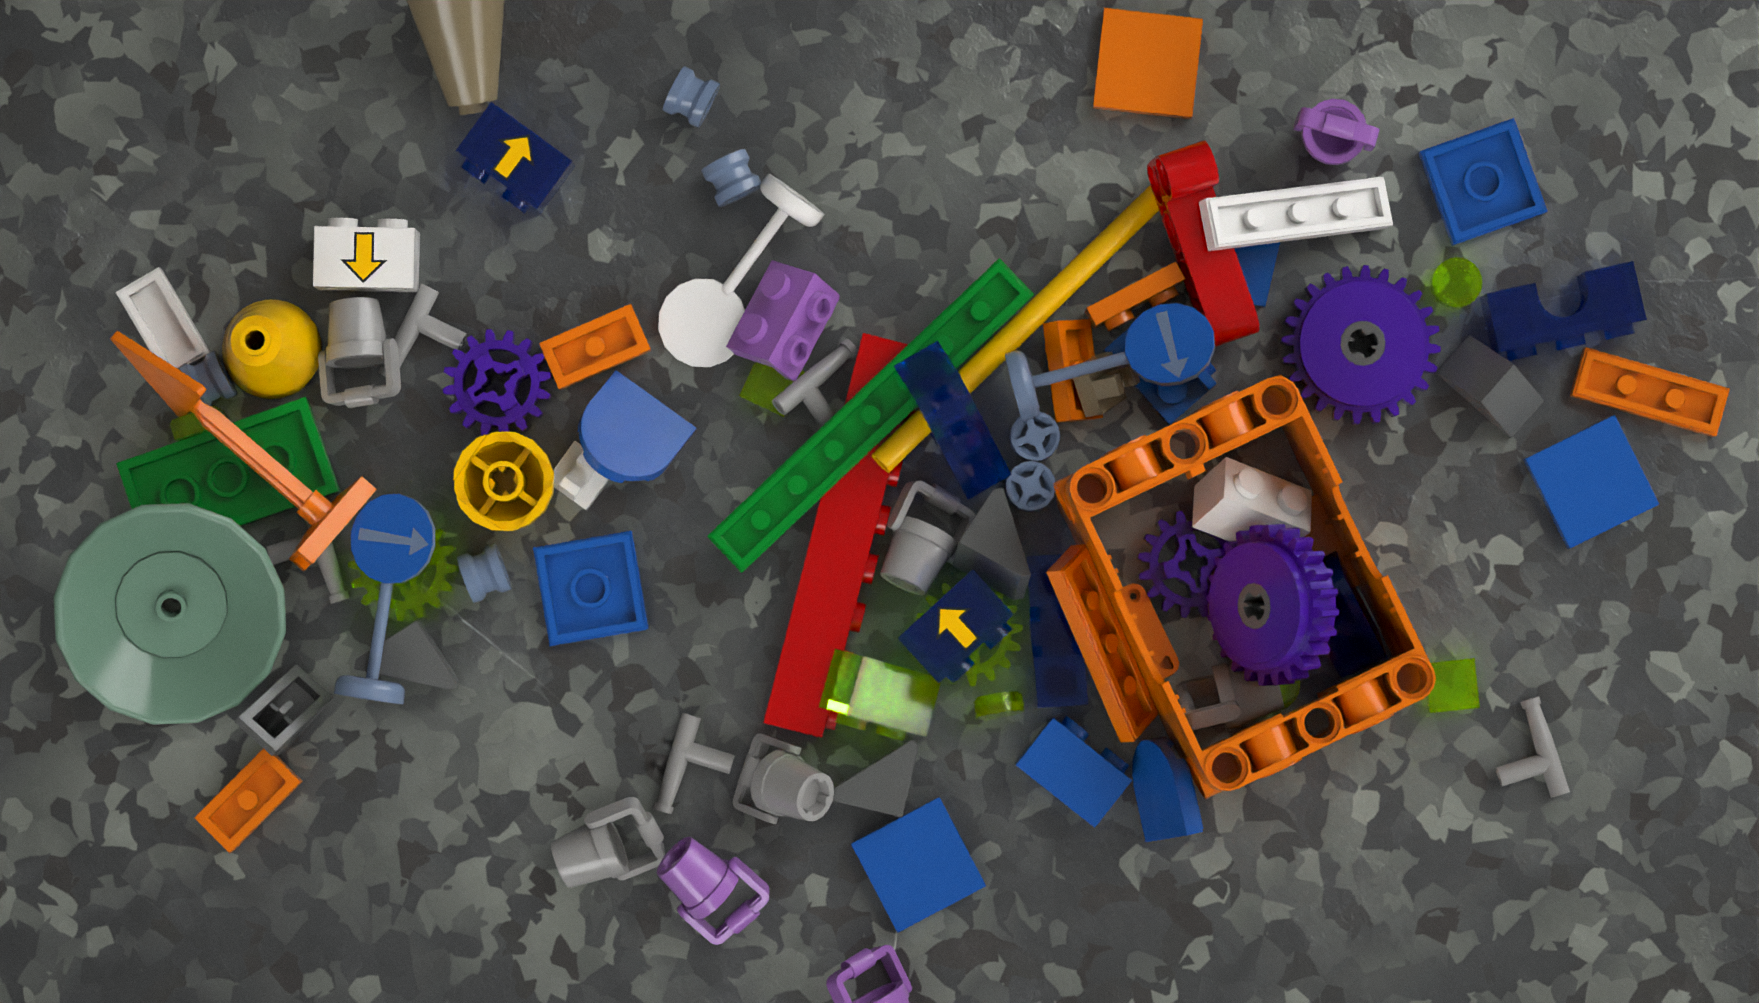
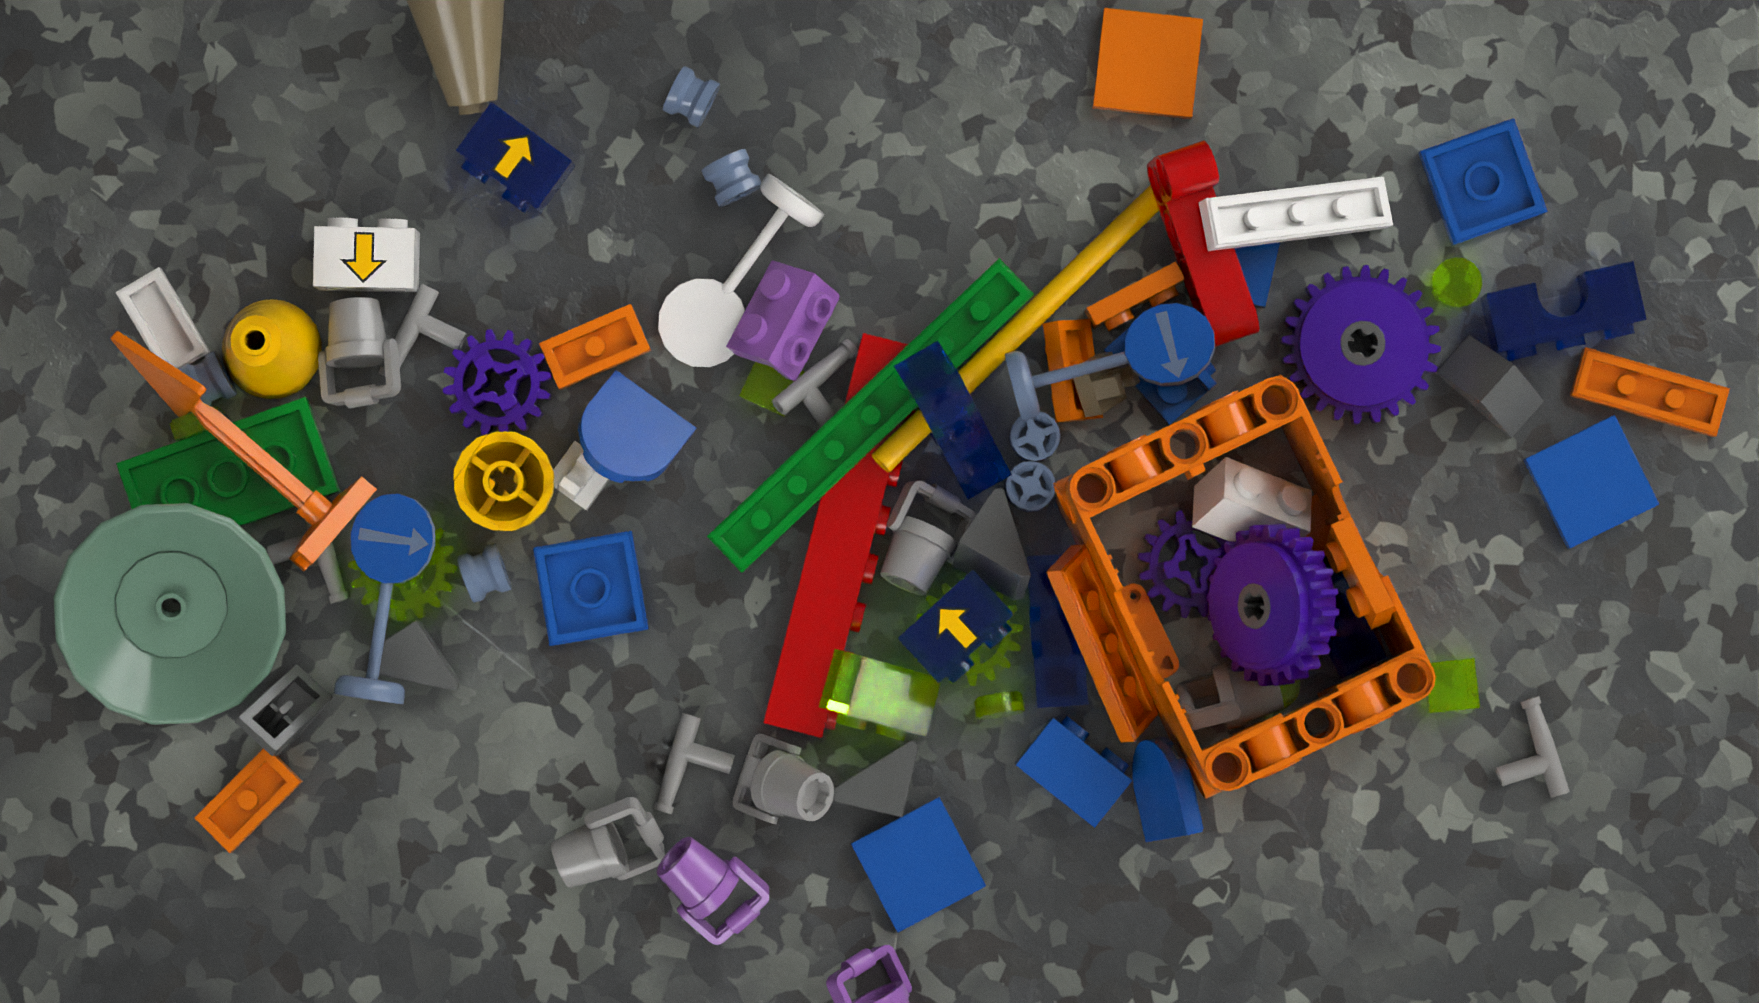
medium lavender piece [1293,99,1380,165] -> none
none -> orange plate [1324,517,1395,630]

